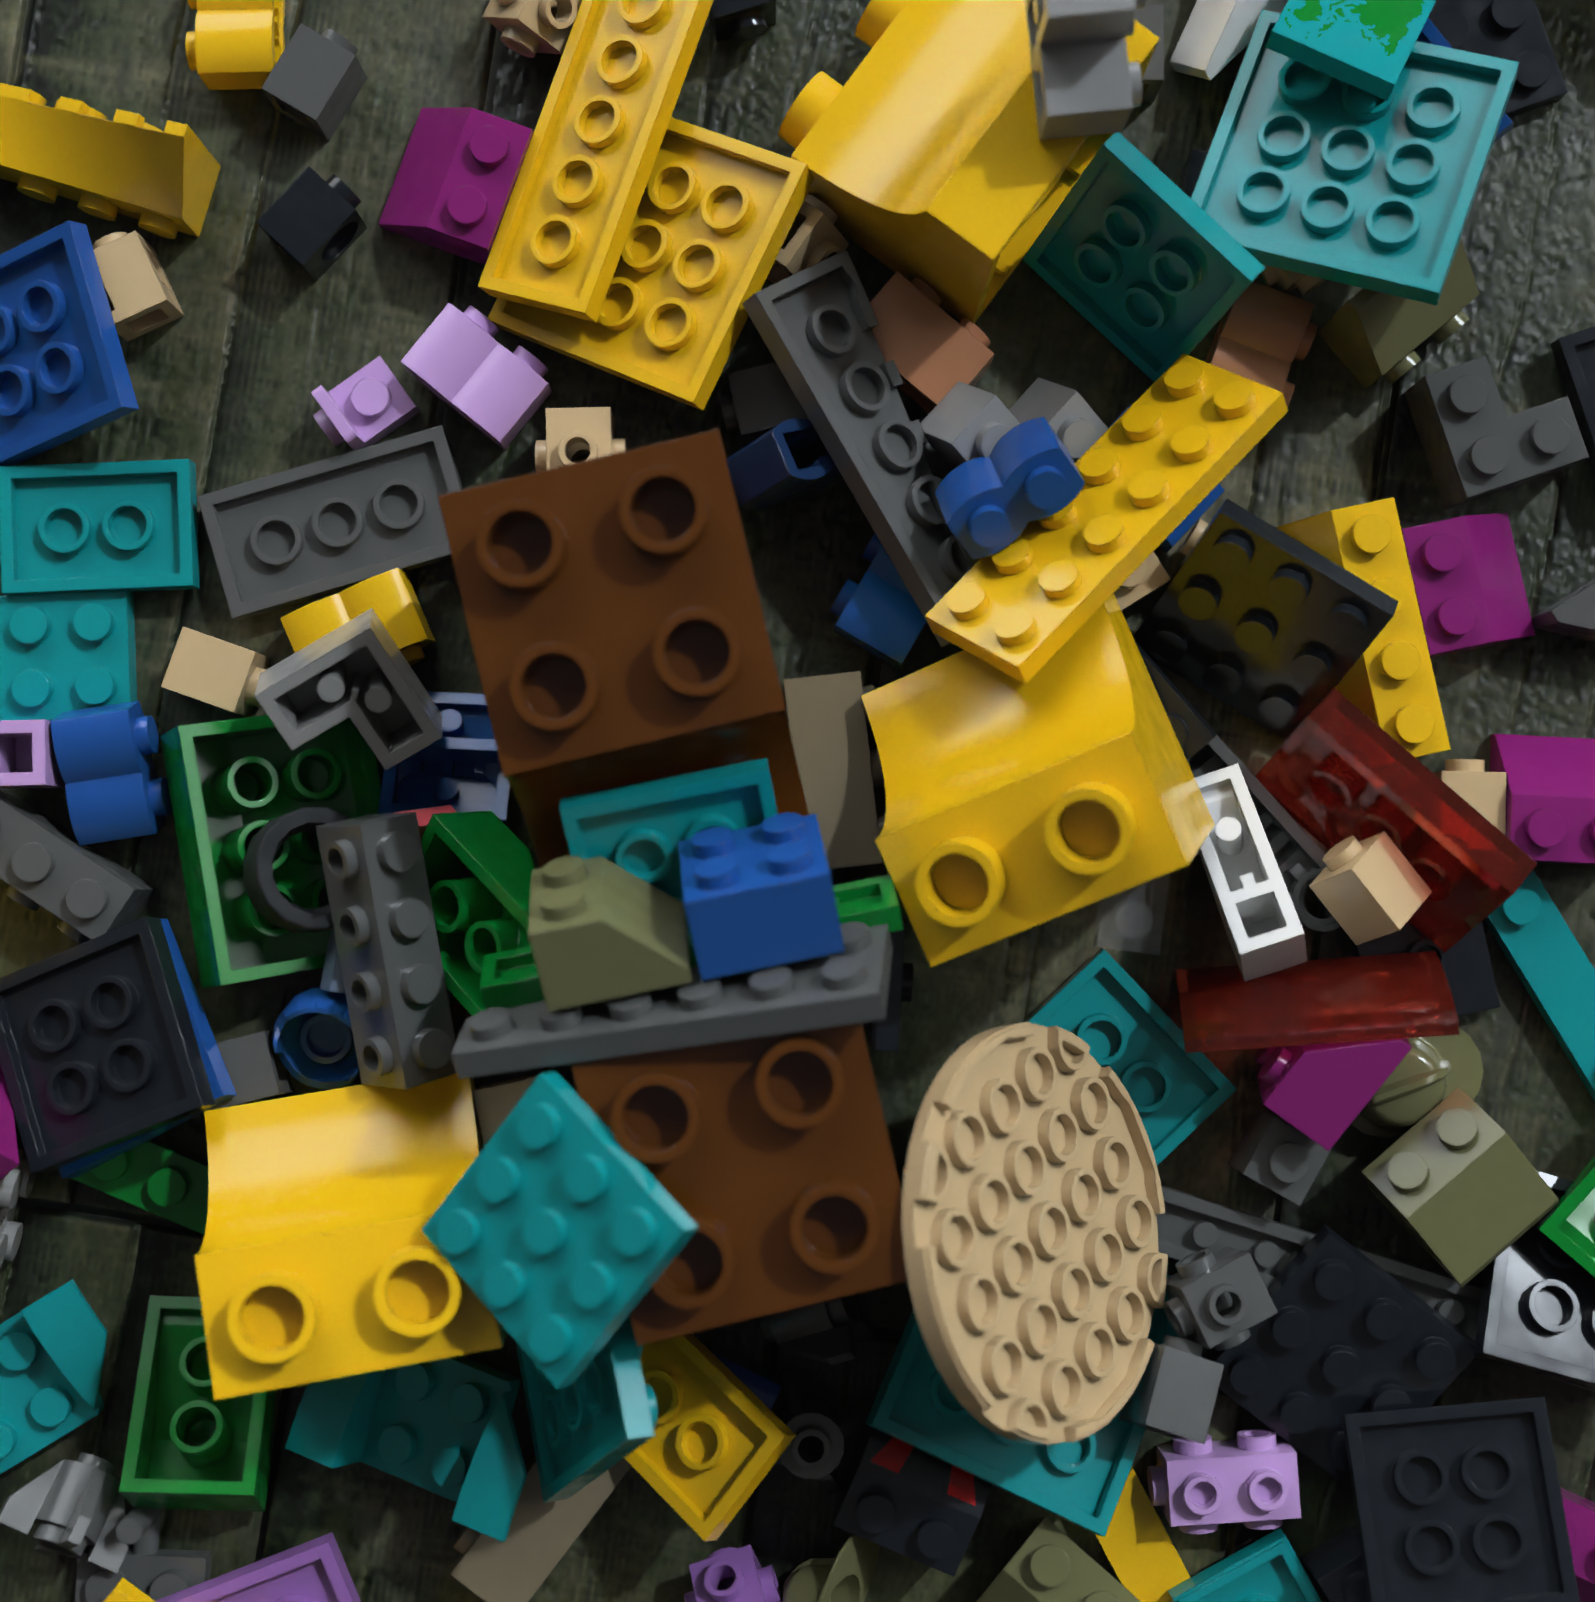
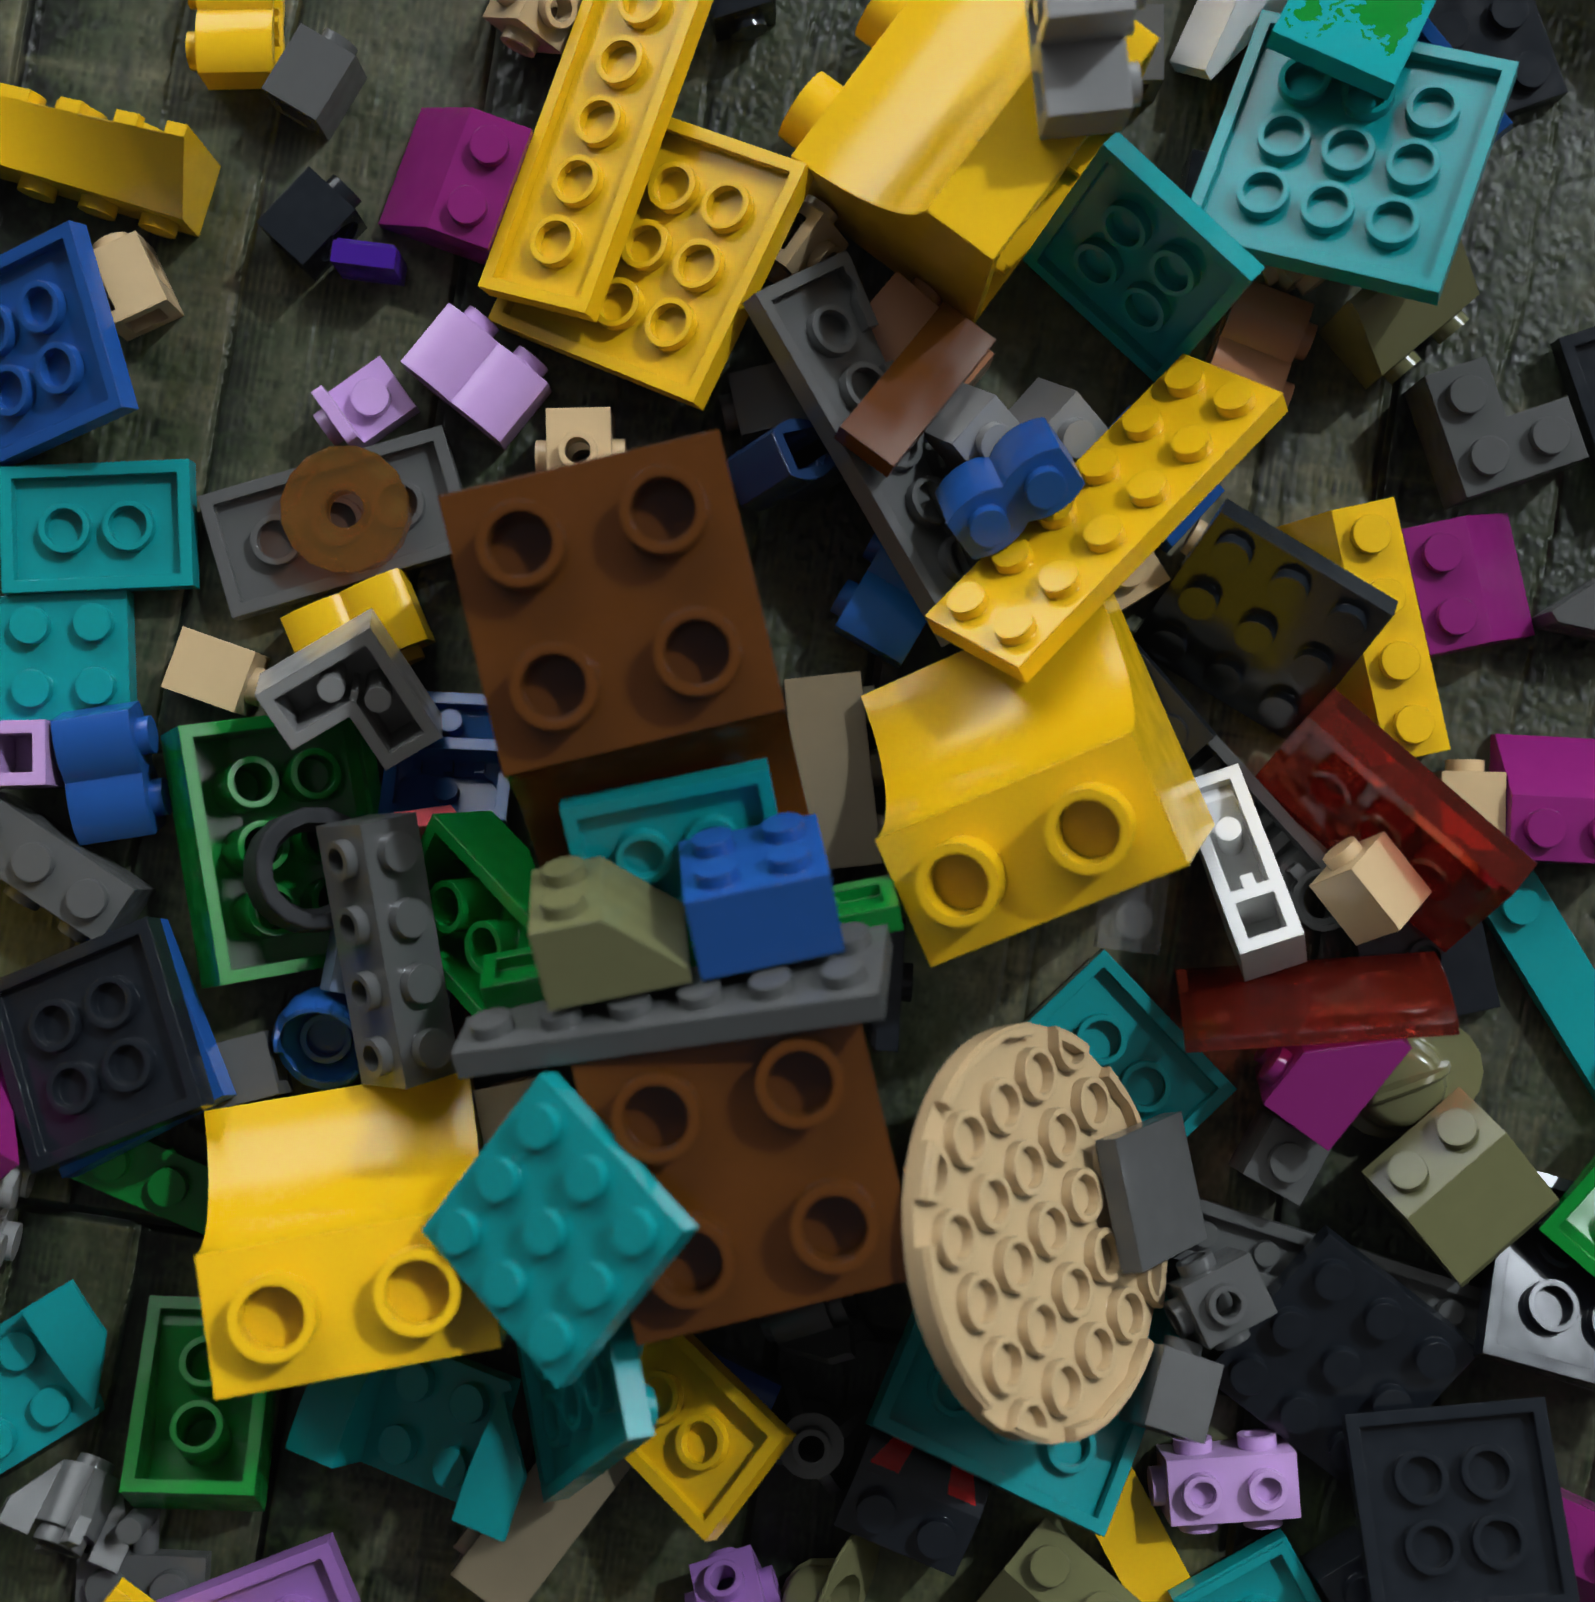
none -> clear orange tile [281,445,412,575]
none -> dark purple tile [330,238,407,286]
none -> reddish brown tile [834,301,997,478]
none -> dark grey tile [1095,1111,1208,1274]

